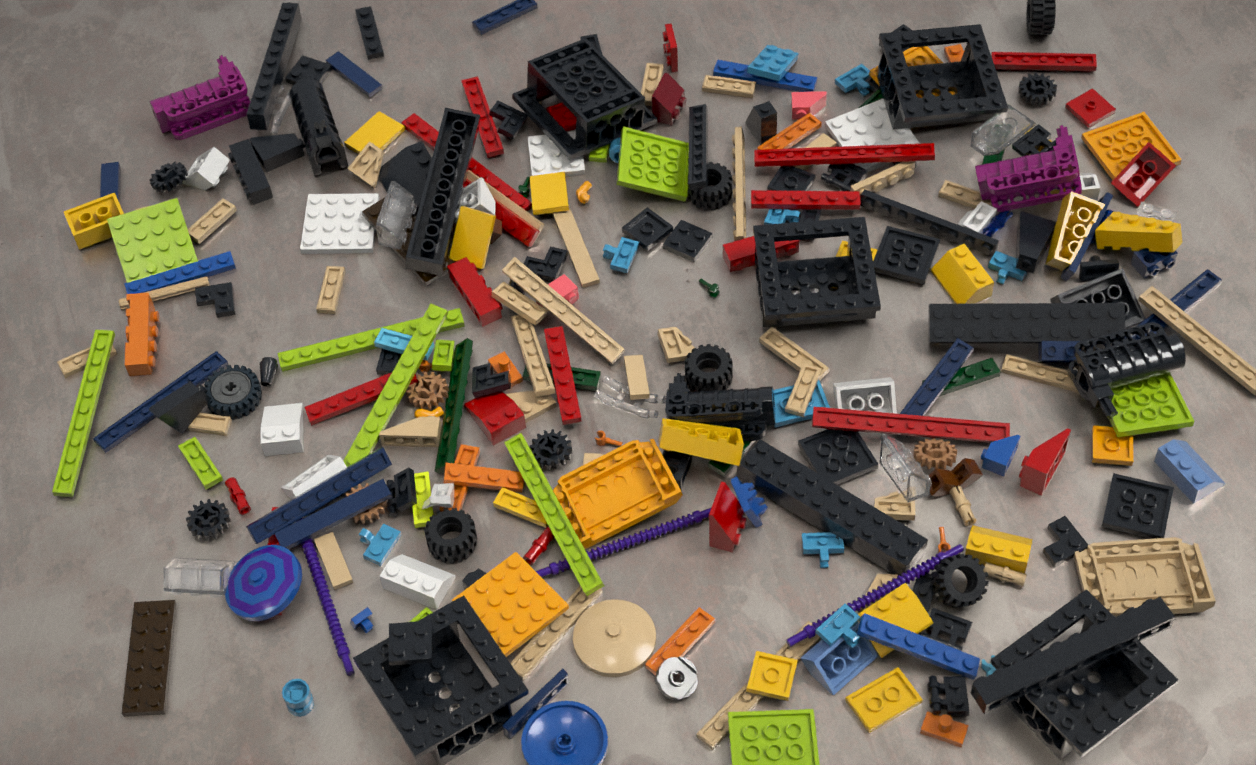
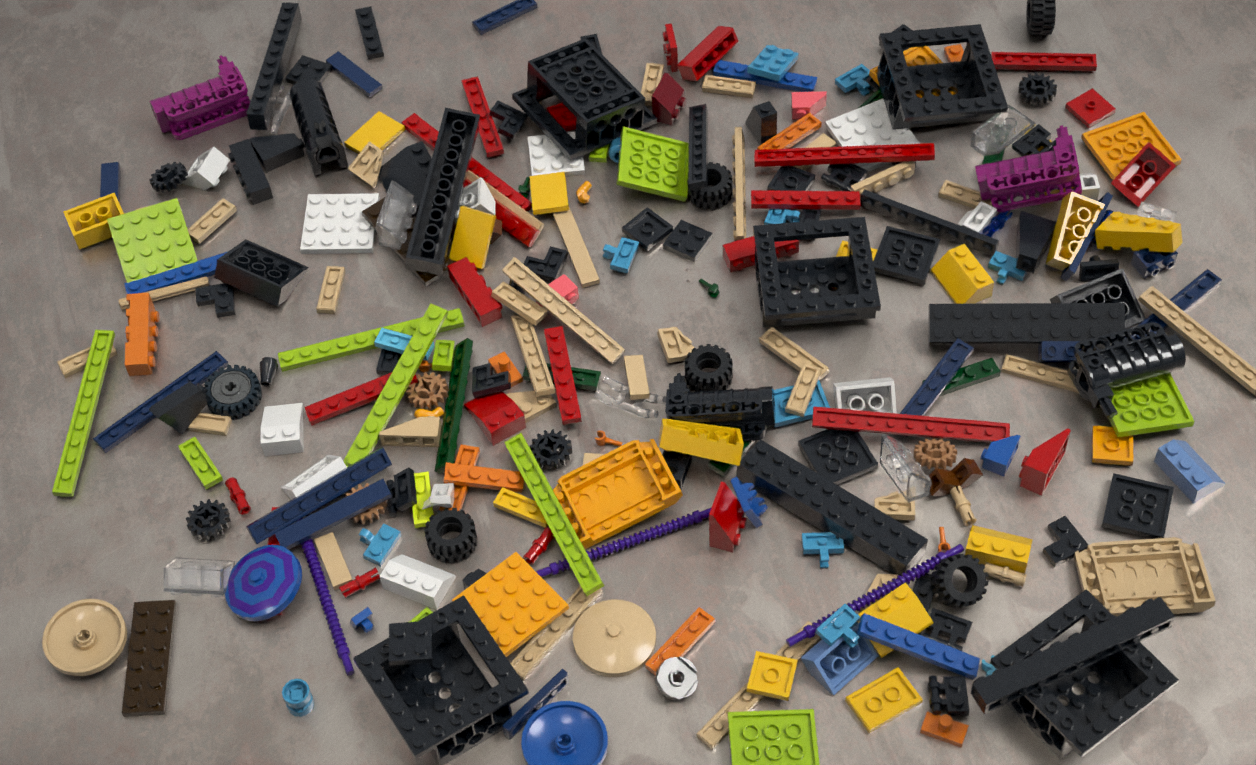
none -> tan dish [42,599,127,676]
none -> black slope [214,239,309,306]
none -> red pin [339,567,380,598]
none -> red brick [677,26,739,81]

